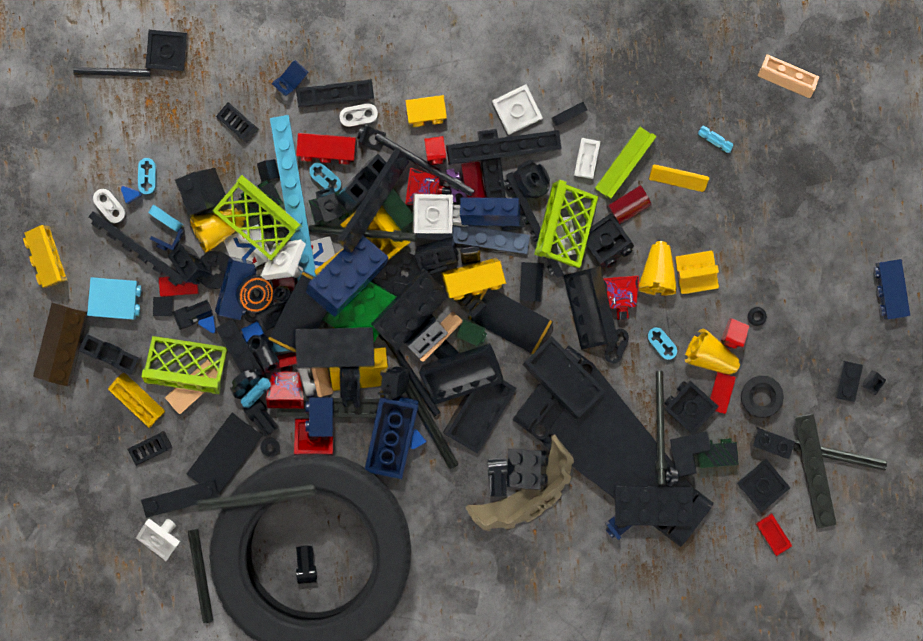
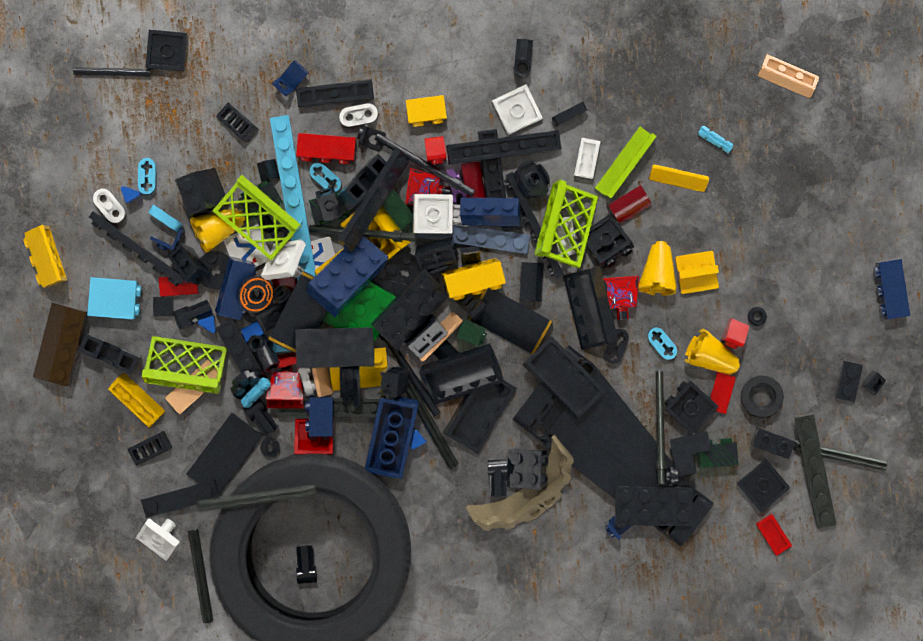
none -> black piece [513,39,533,79]

